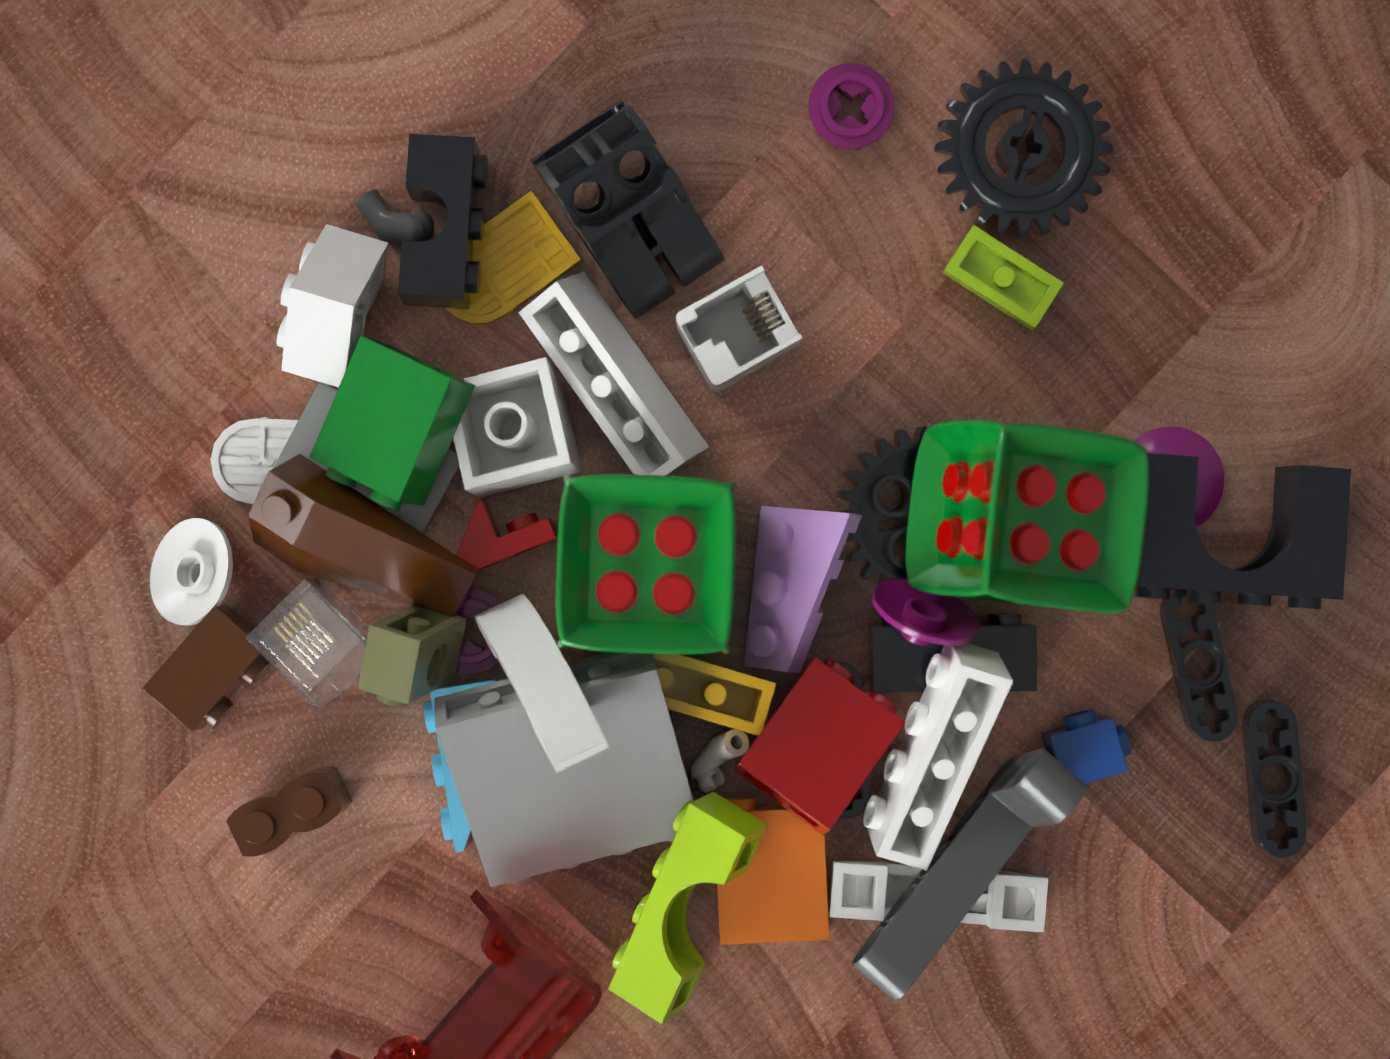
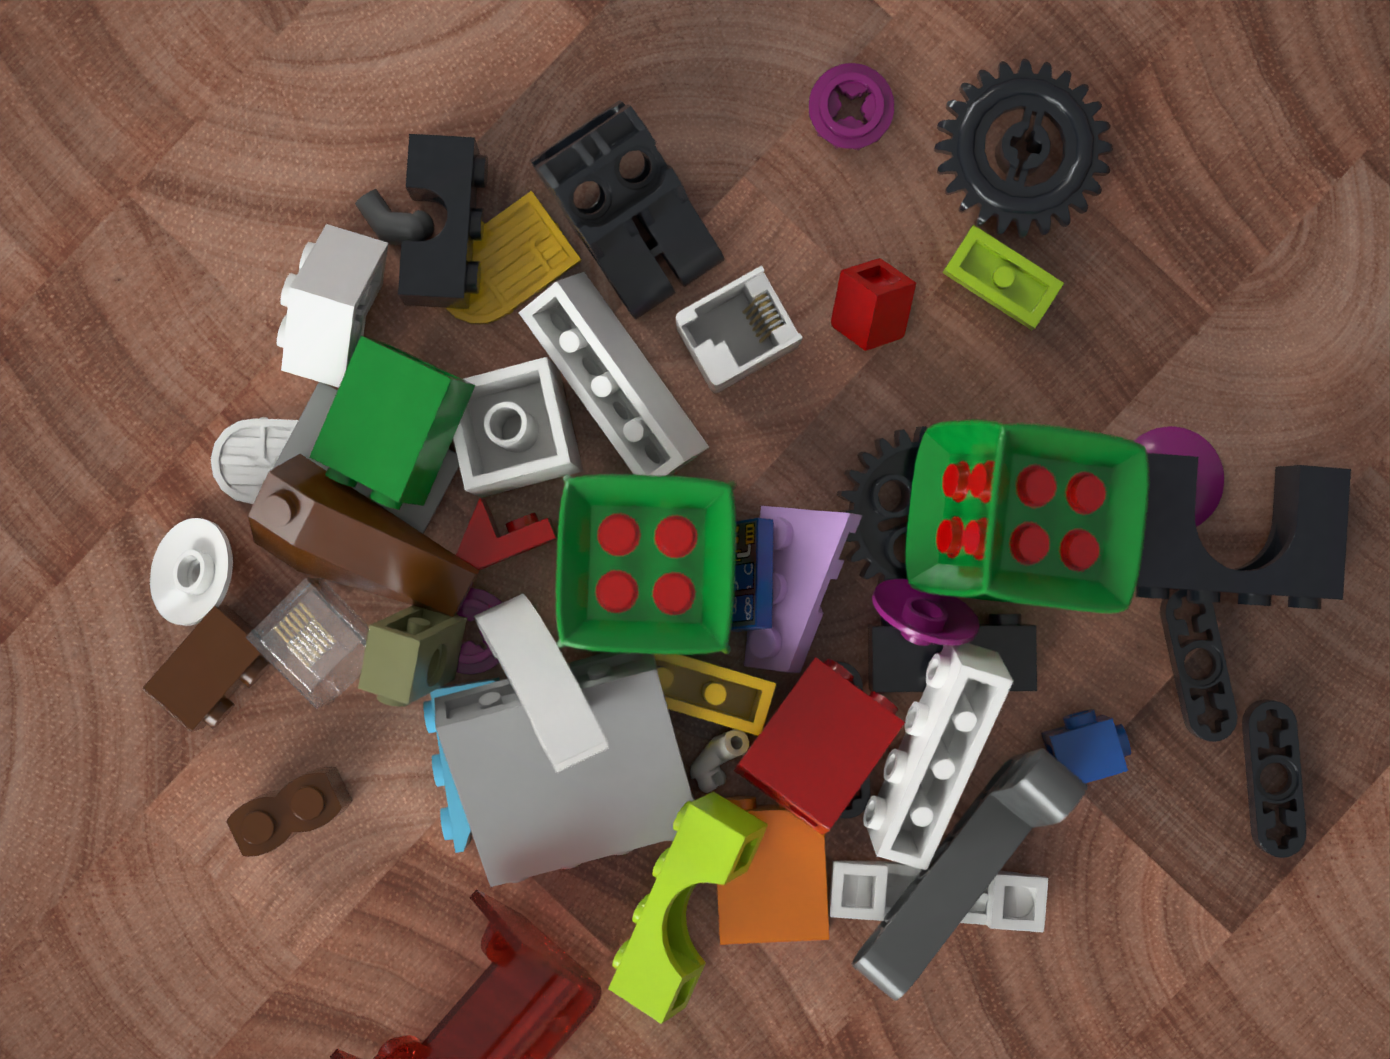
none -> tile [731,518,774,632]
none -> red panel [831,258,916,351]

